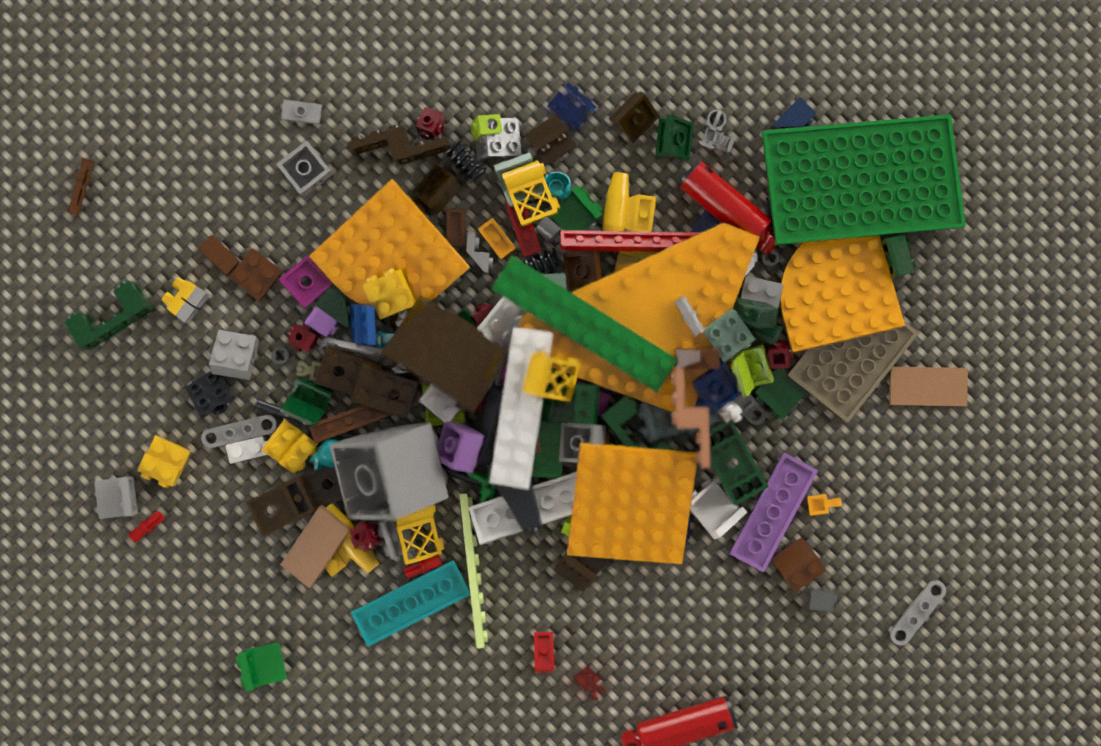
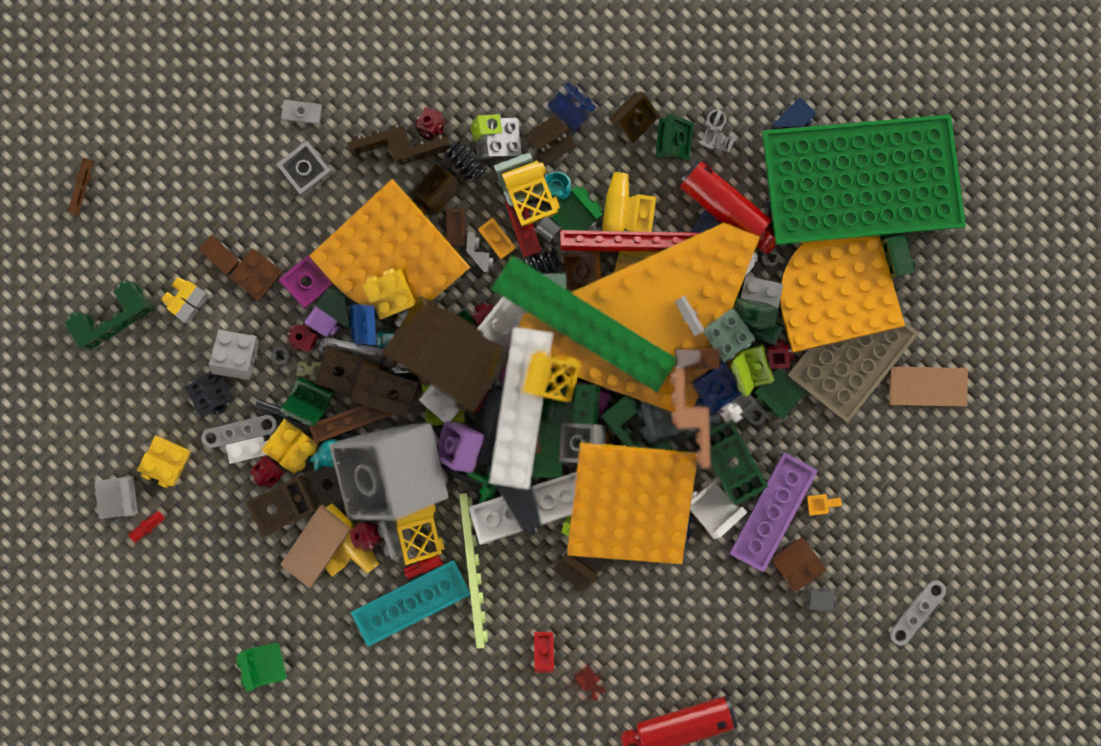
none -> dark red brick [250,455,285,489]

